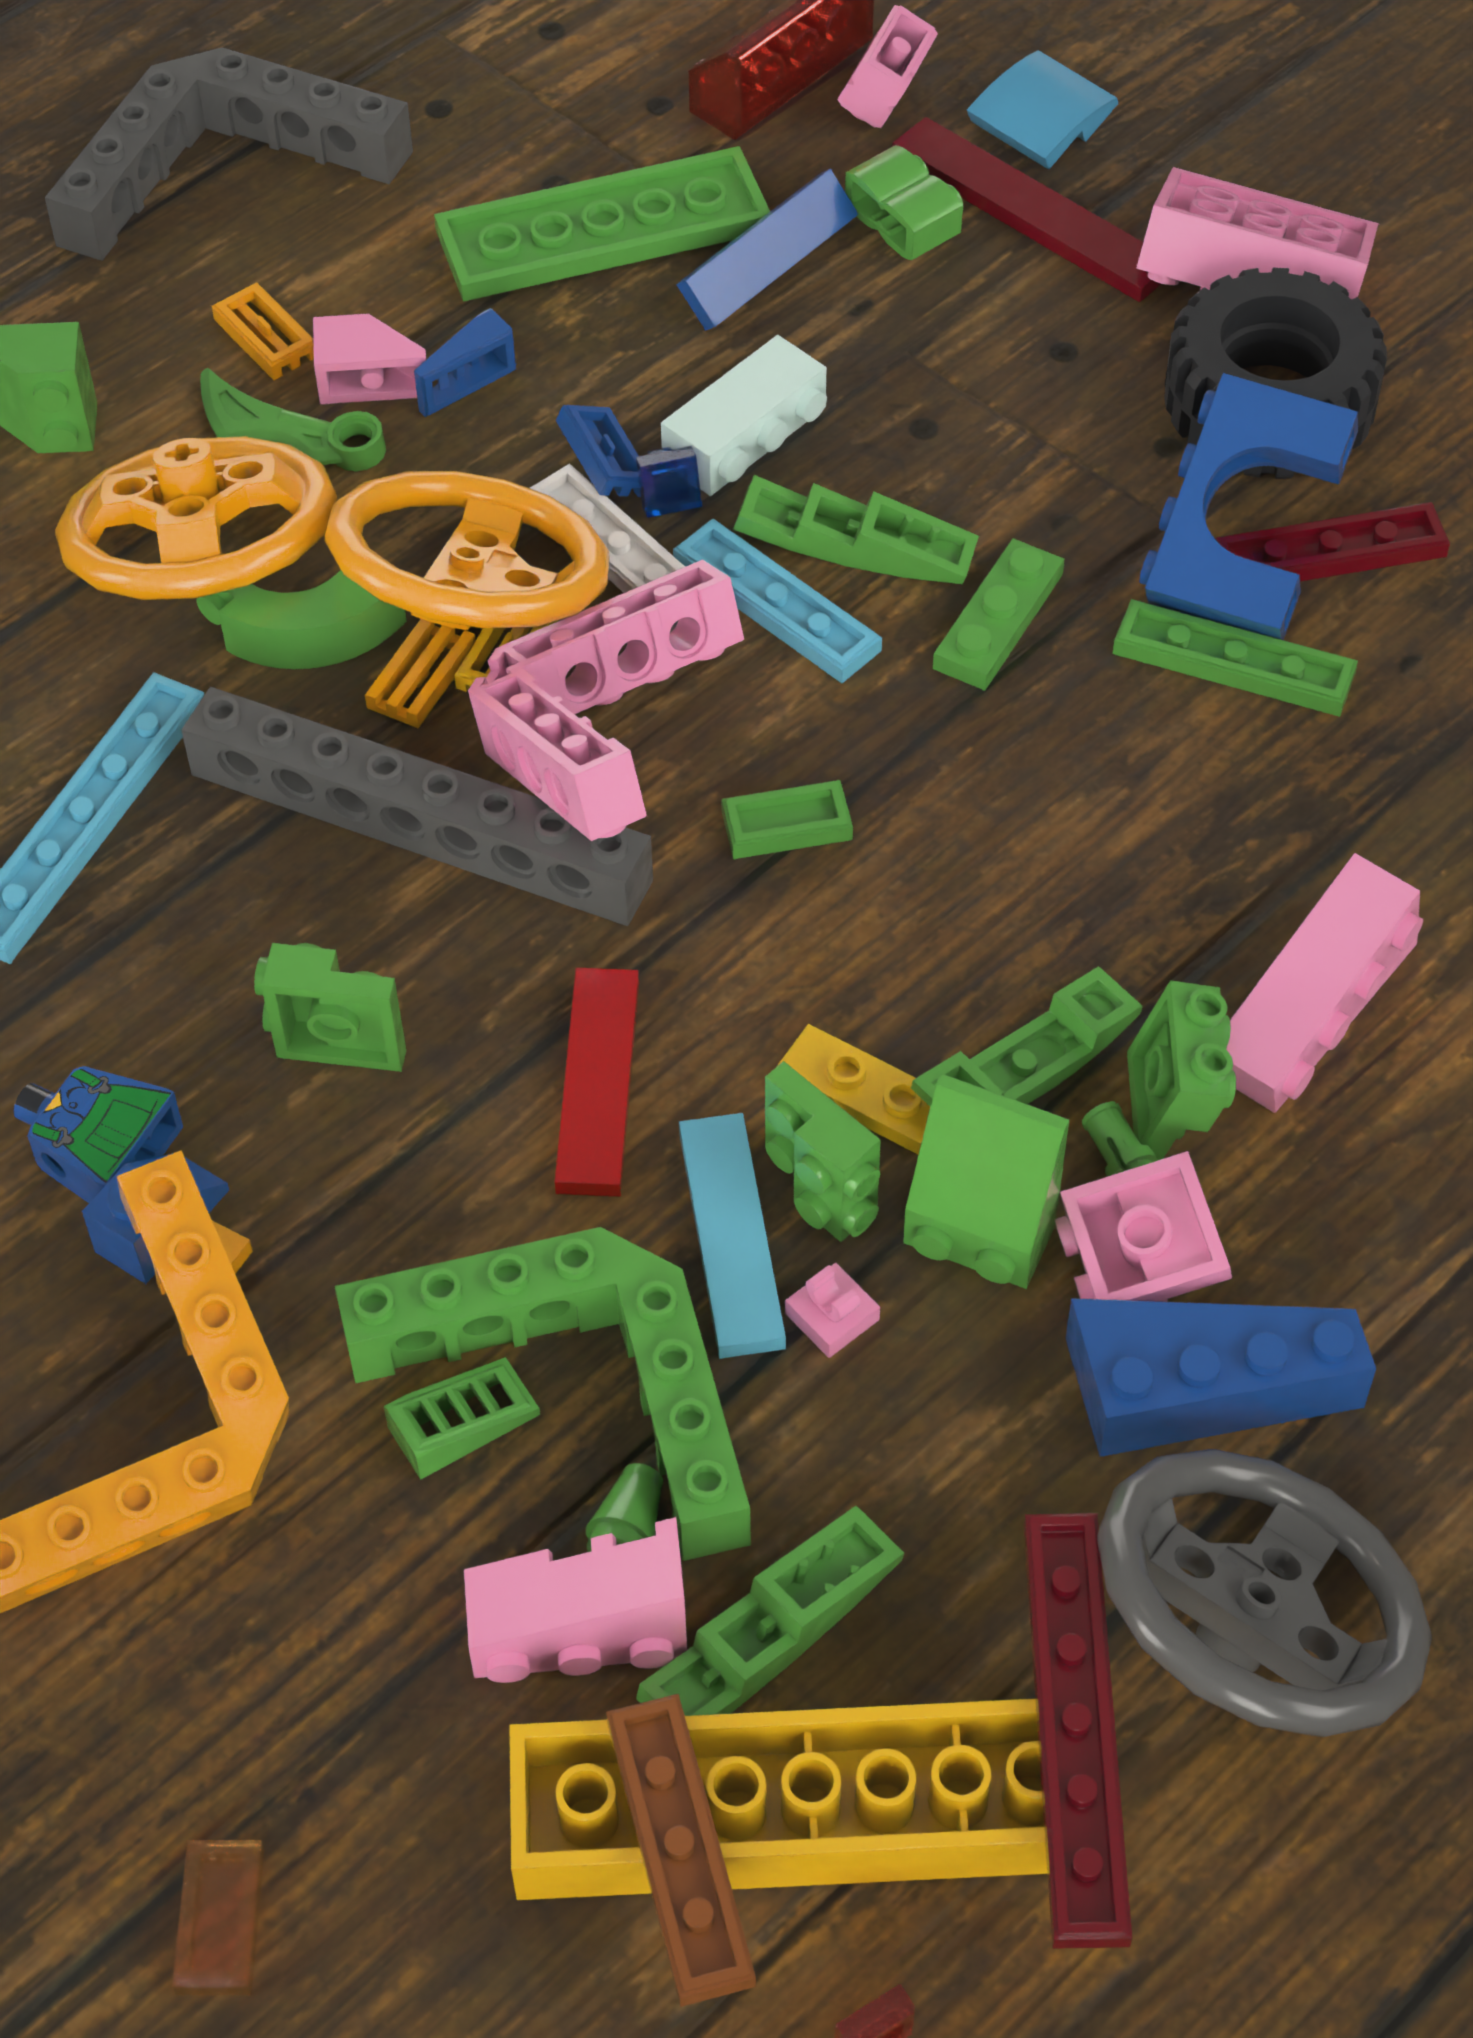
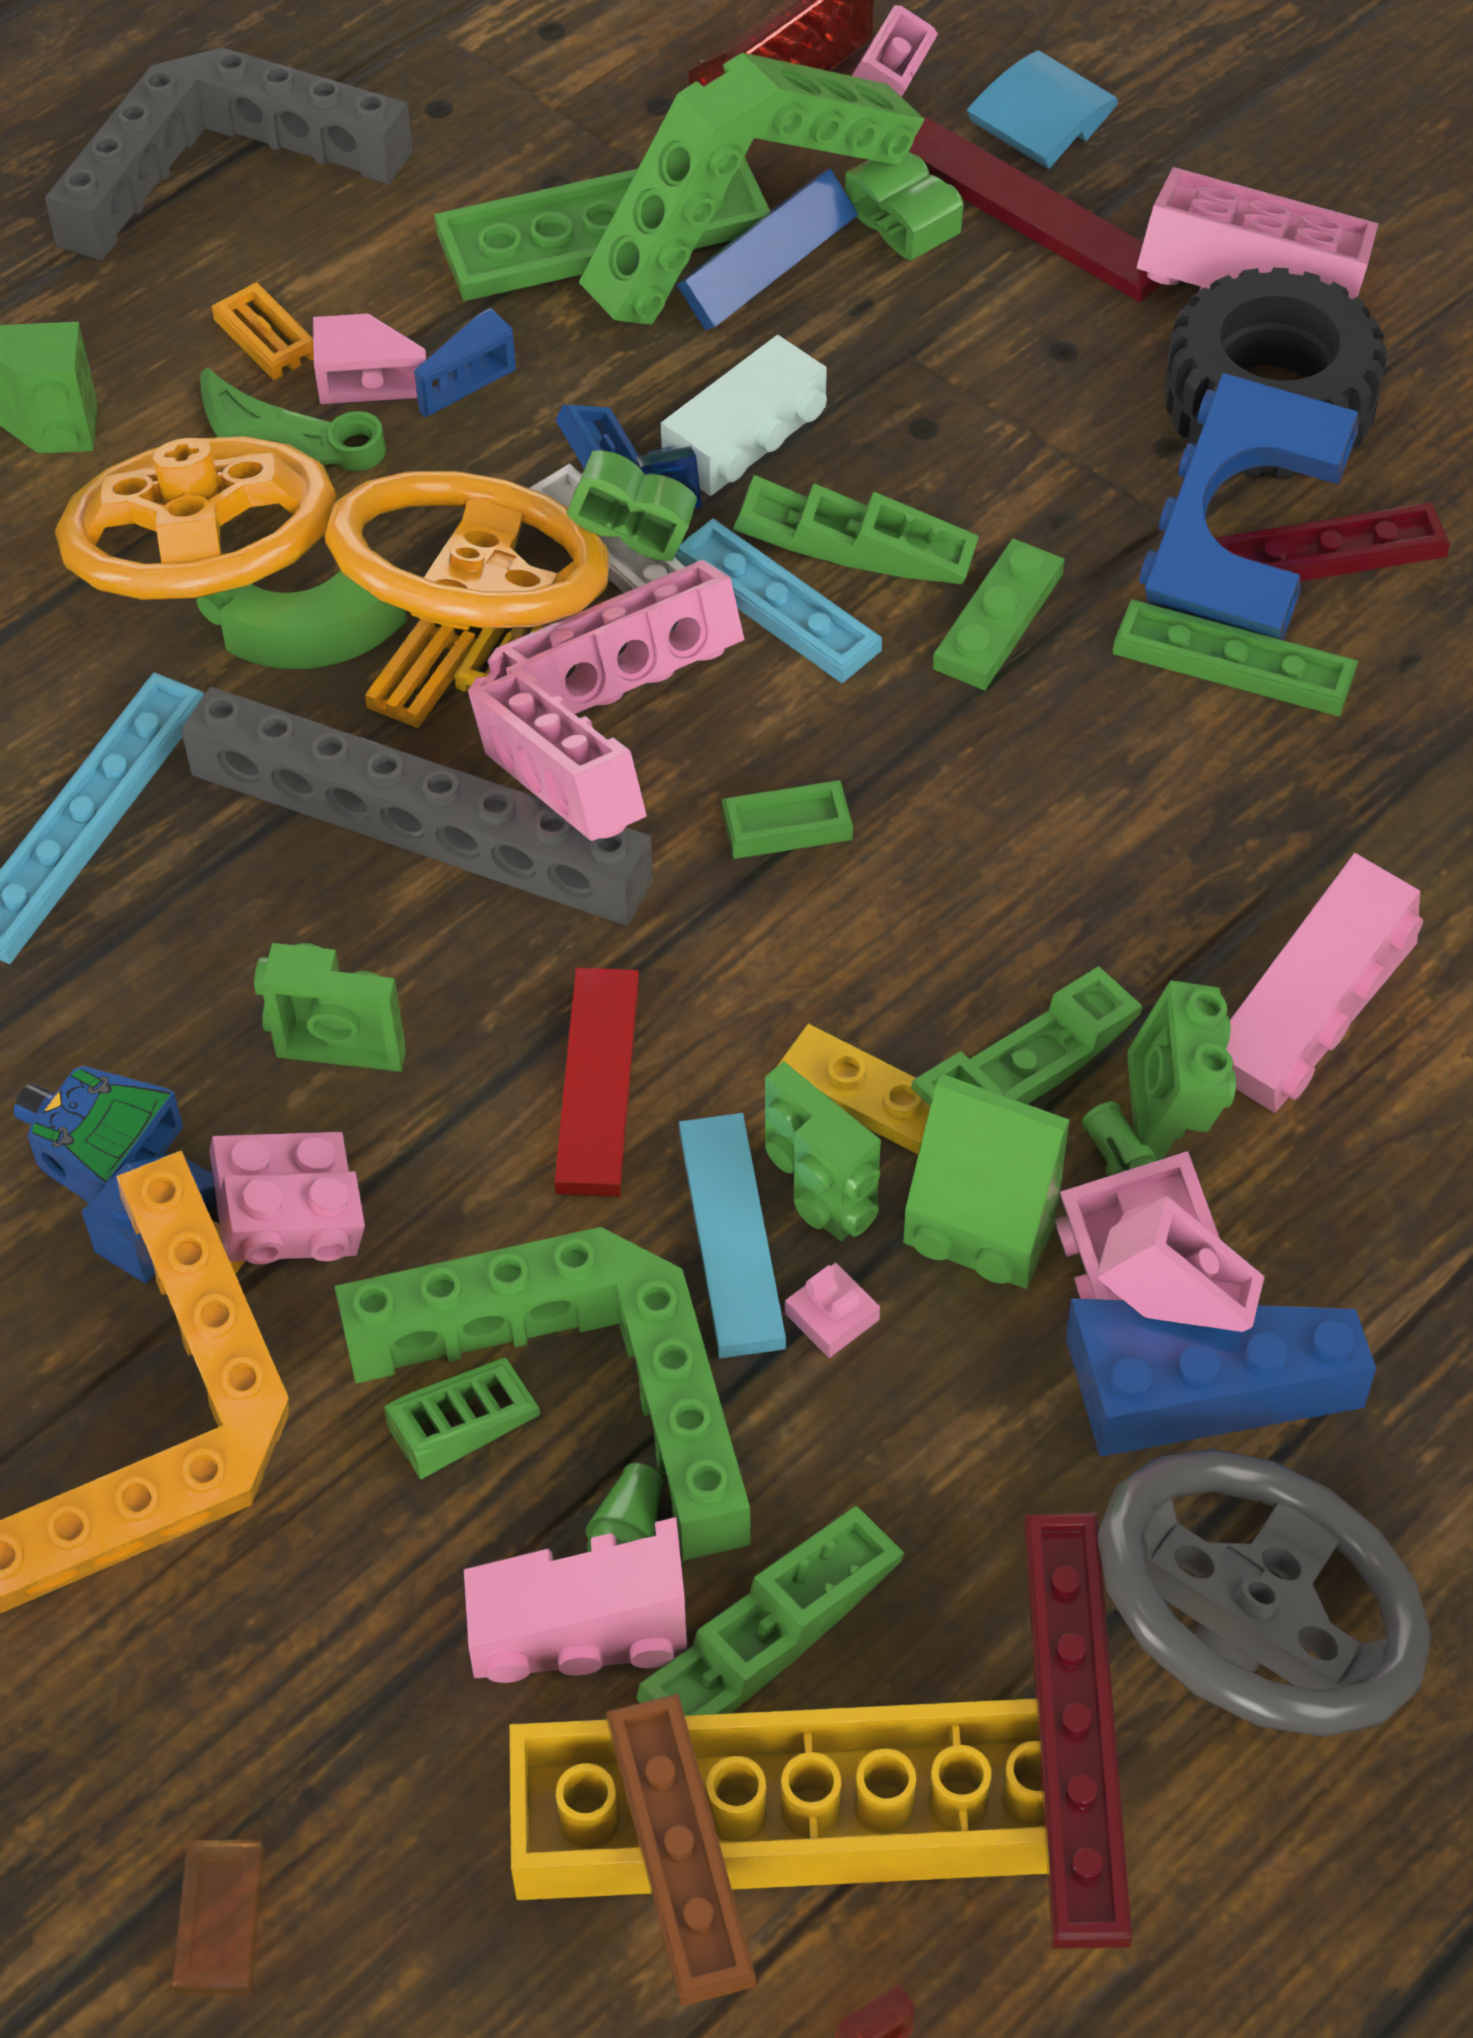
none -> bright pink plate [209,1132,365,1264]
none -> bright green brick [566,450,697,561]
none -> bright green brick [579,53,925,325]
none -> bright pink slope [1096,1195,1265,1332]

